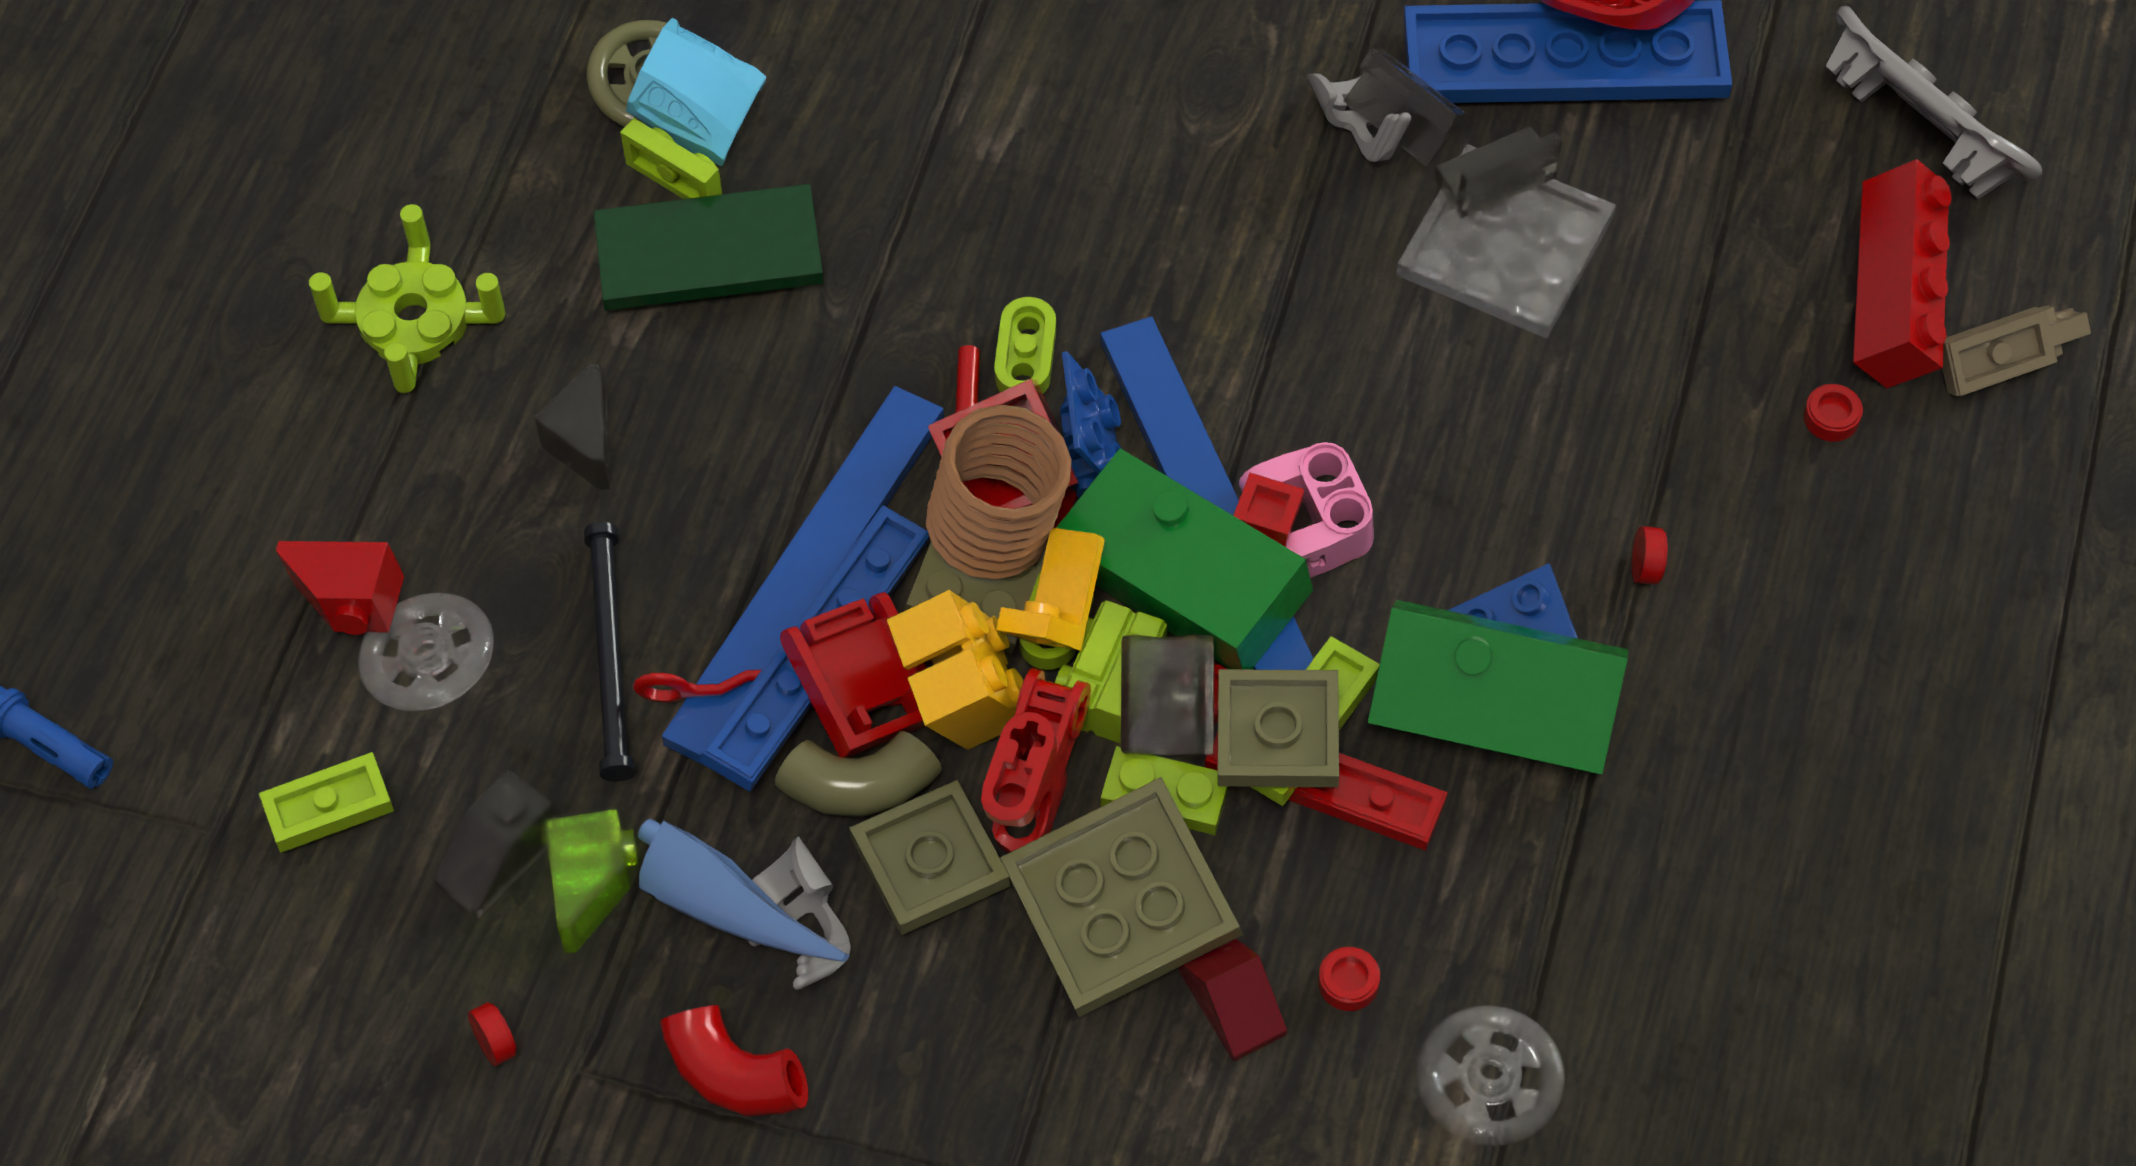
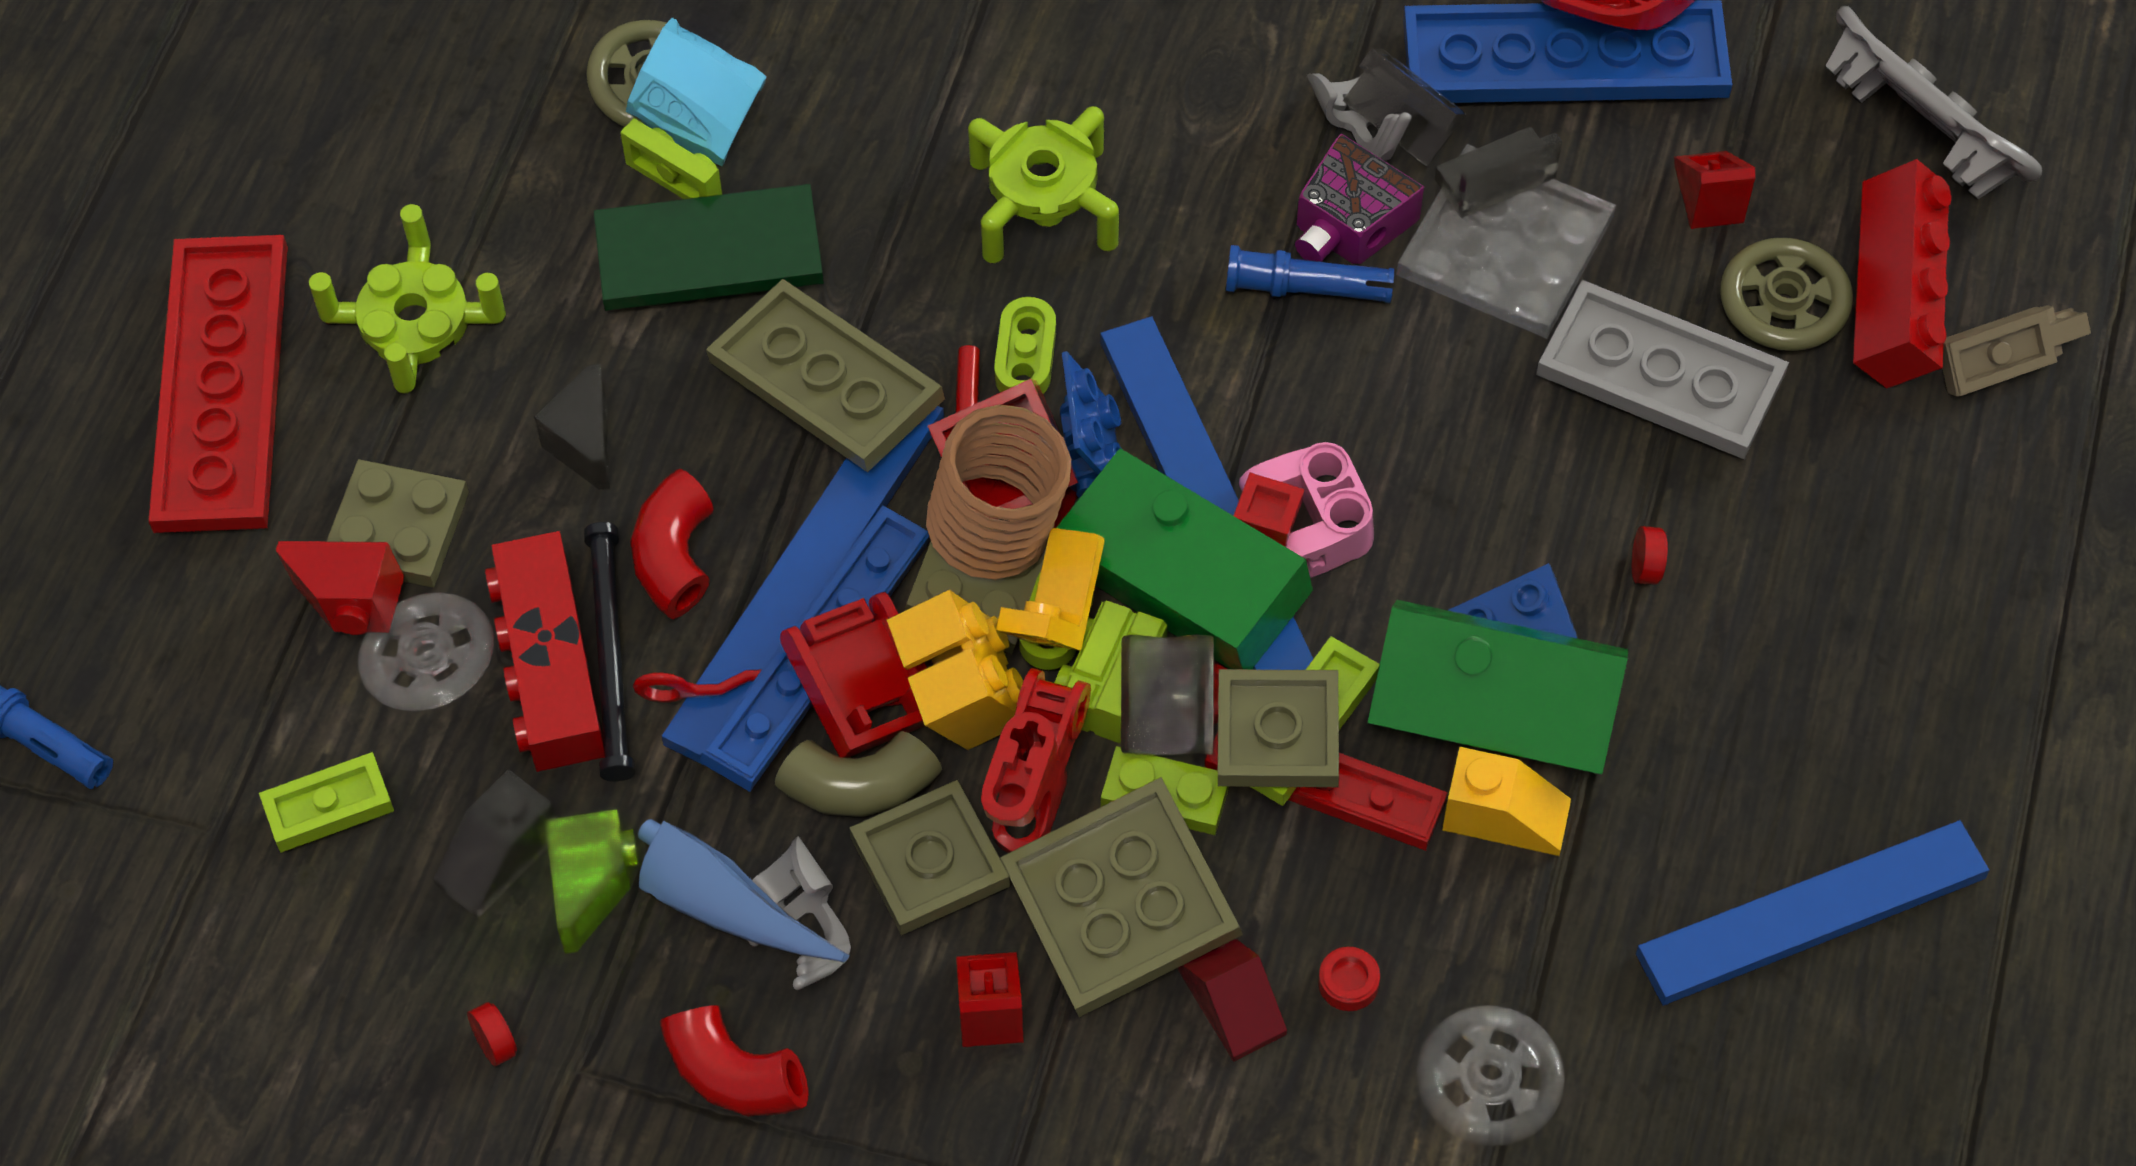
red tile [1803,384,1863,442] -> none
none -> red plate [149,235,288,533]
none -> olive plate [326,459,469,588]
none -> red brick [485,531,605,772]
none -> red cylinder [630,469,714,619]
none -> olive plate [706,279,945,472]
none -> red slope [956,952,1024,1047]
none -> lime plate [968,106,1119,263]
none -> blue pin [1226,245,1395,304]
none -> torso [1295,133,1424,264]
none -> yellow slope [1442,747,1571,856]
none -> light grey plate [1536,280,1789,459]
none -> blue tile [1636,820,1989,1006]
none -> red slope [1674,151,1755,229]
none -> olive plate [1720,238,1853,351]

